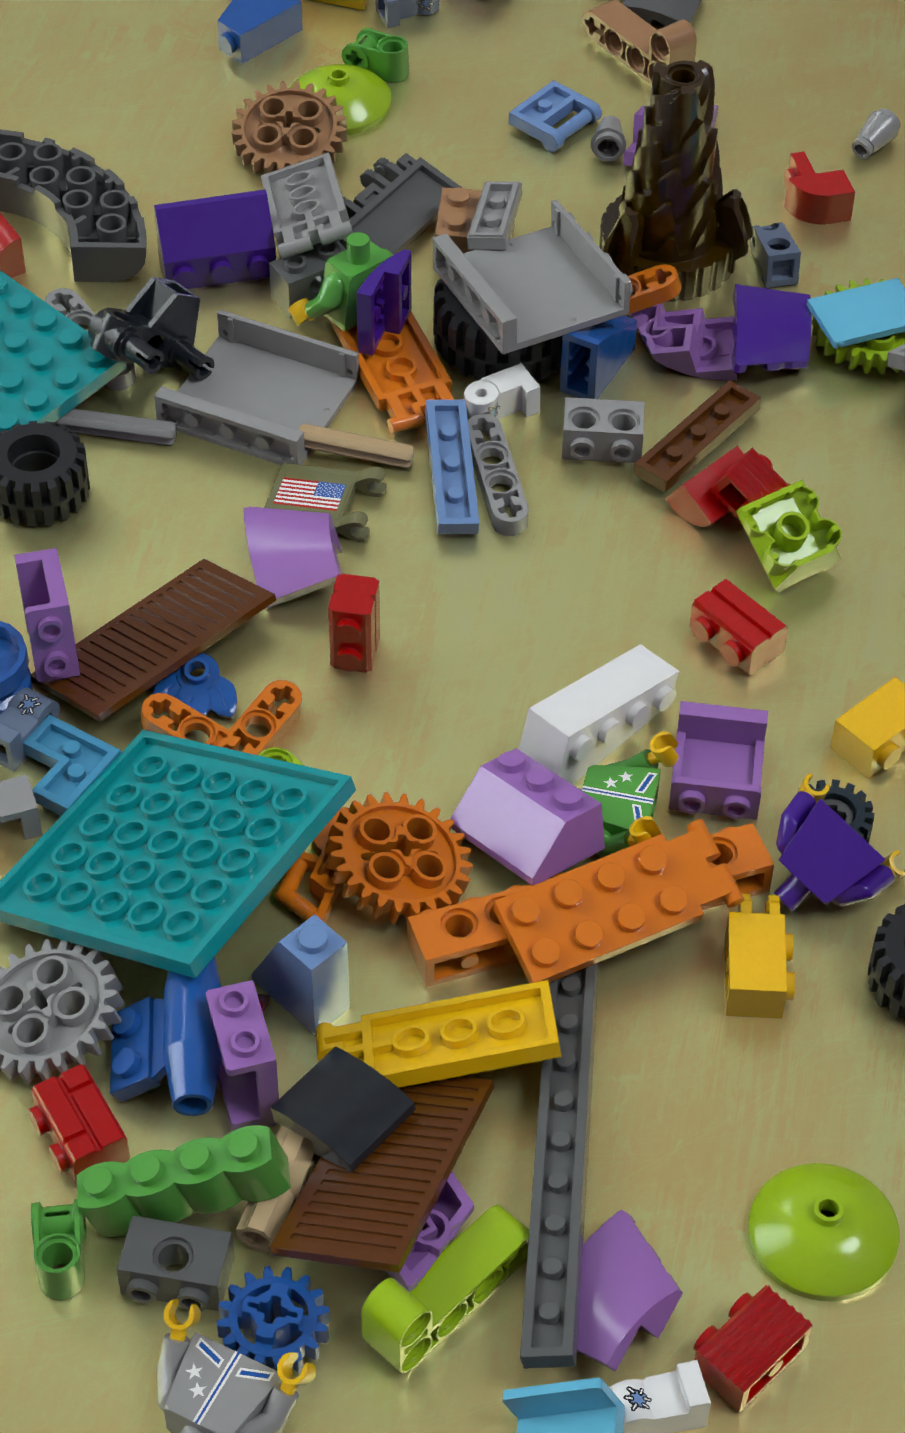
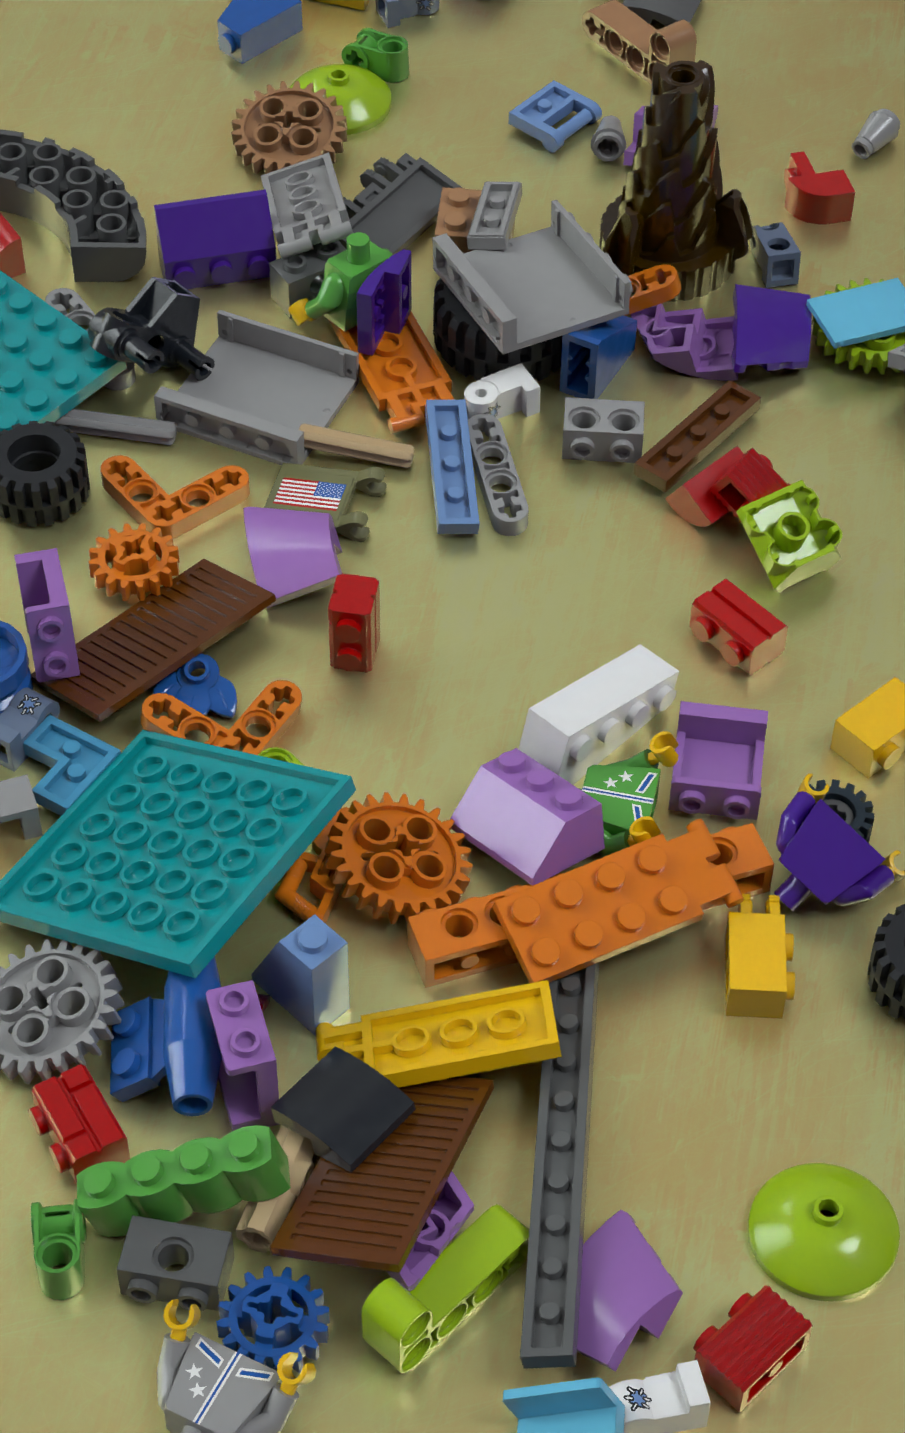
none -> orange gear [88,523,180,601]
none -> orange beam [101,455,250,539]

